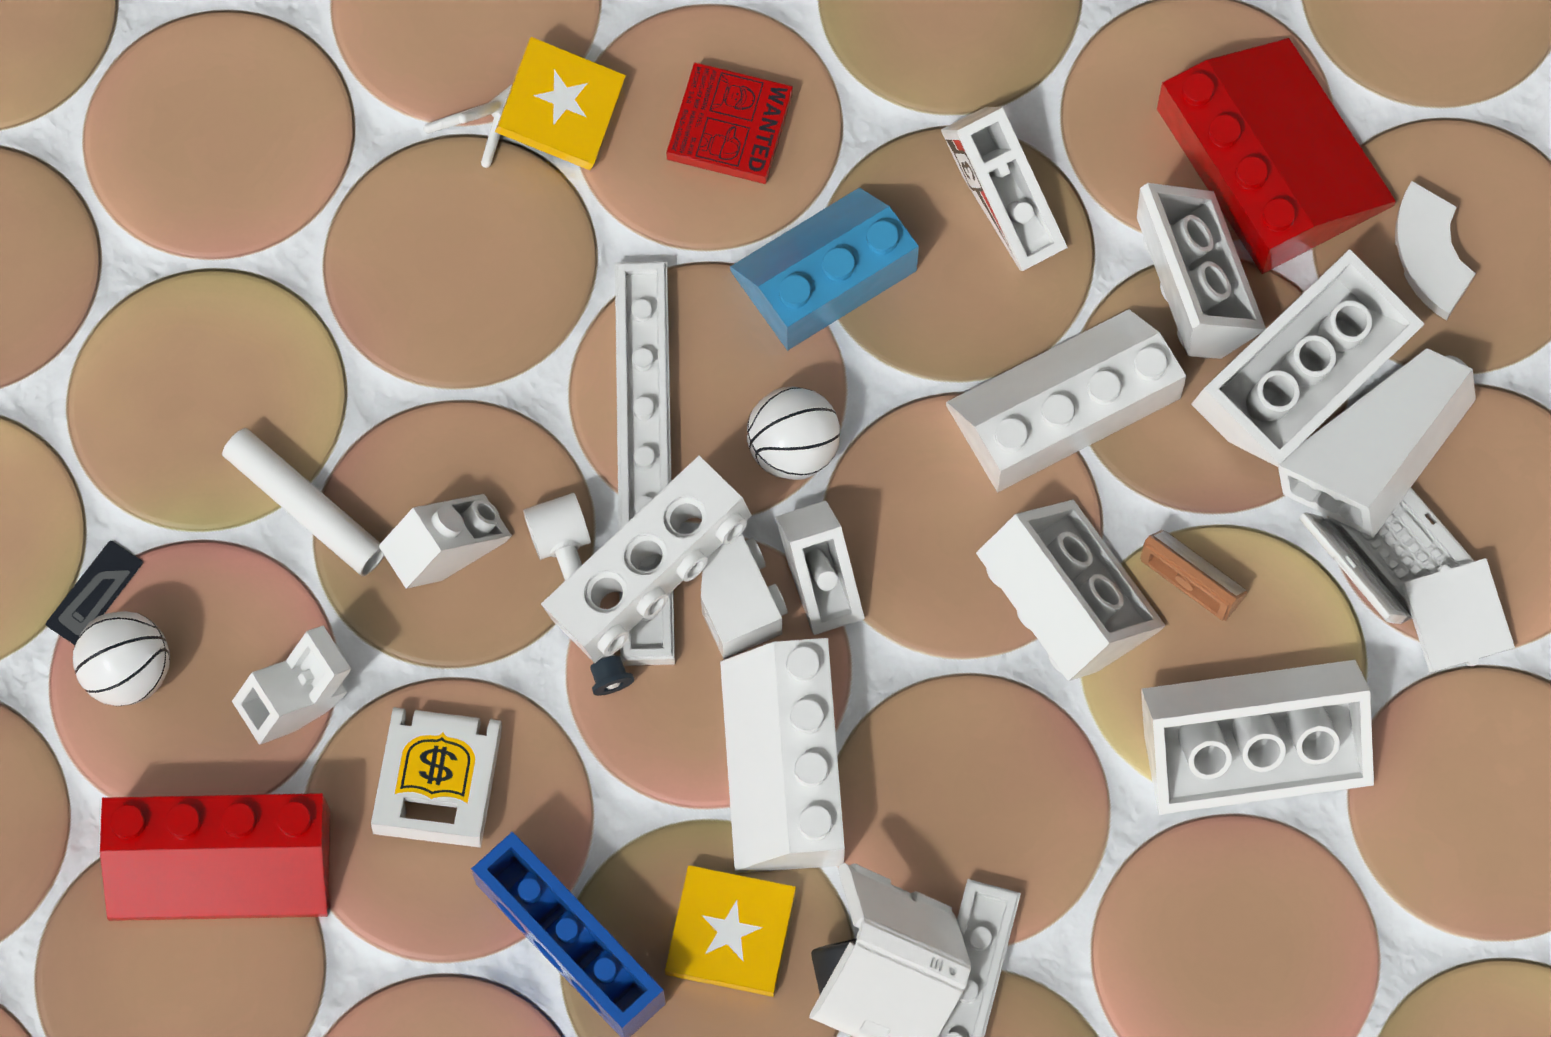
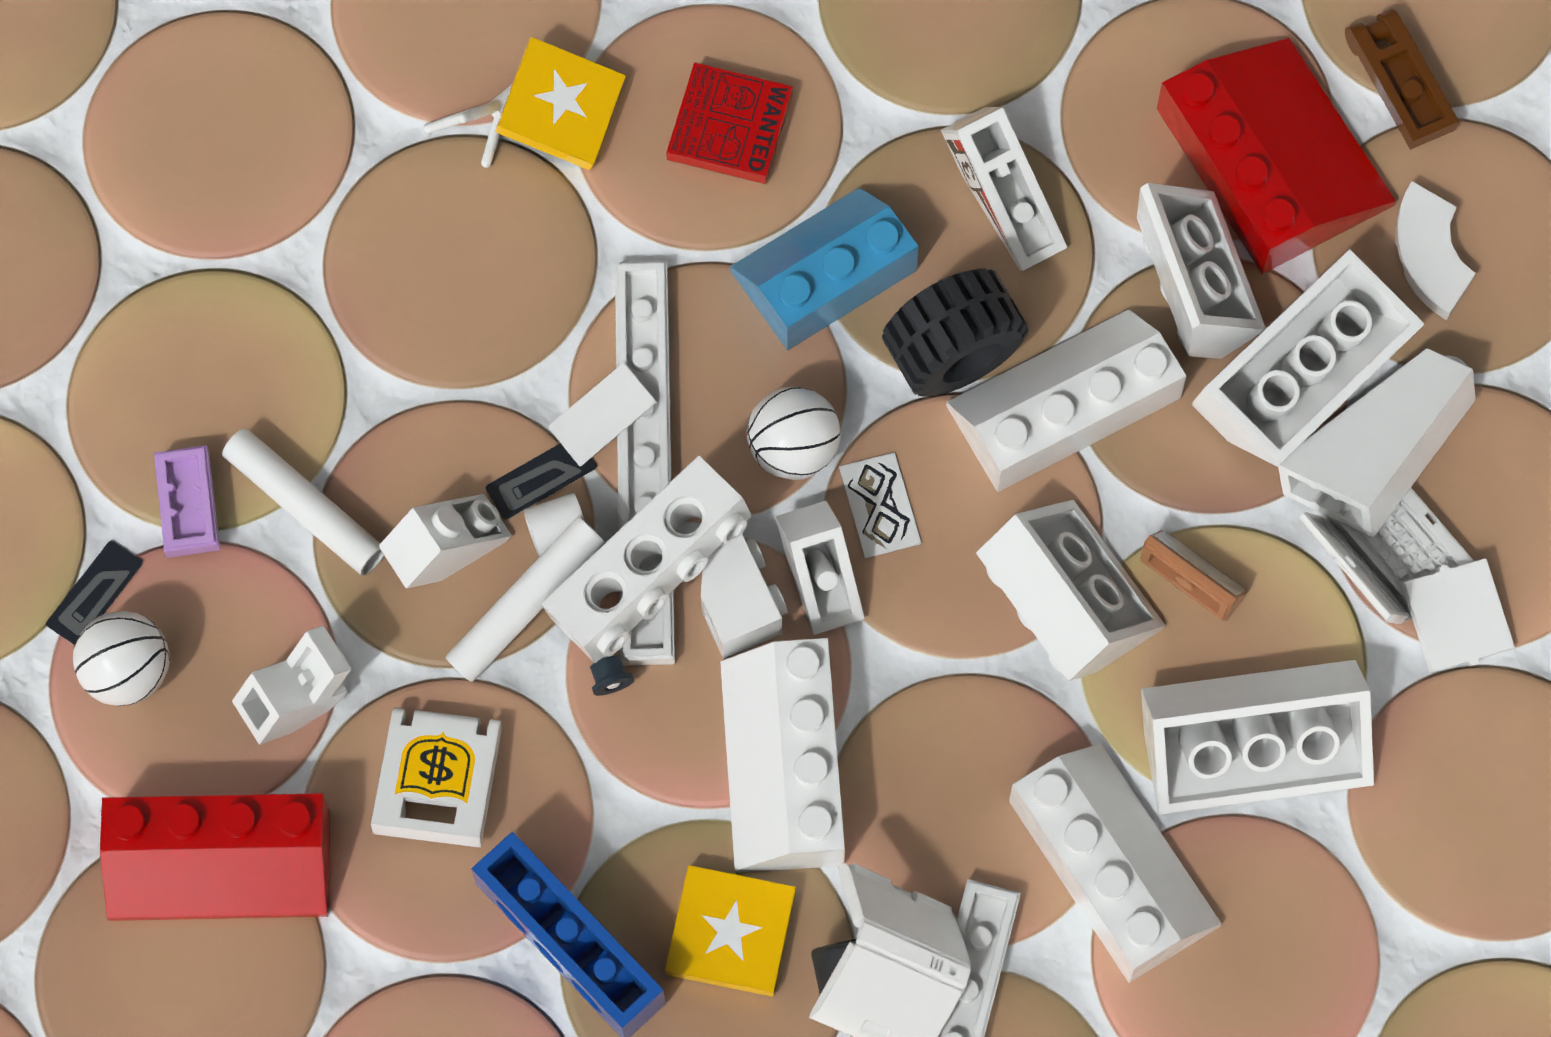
none -> lavender plate [154,445,220,558]
none -> white piece [445,516,606,682]
none -> black sticker [486,443,597,519]
none -> white sticker [548,362,657,467]
none -> white sticker [839,452,922,558]
none -> black tyre [882,268,1028,397]
none -> white slope [1009,743,1222,983]
none -> reddish brown plate [1345,8,1459,150]

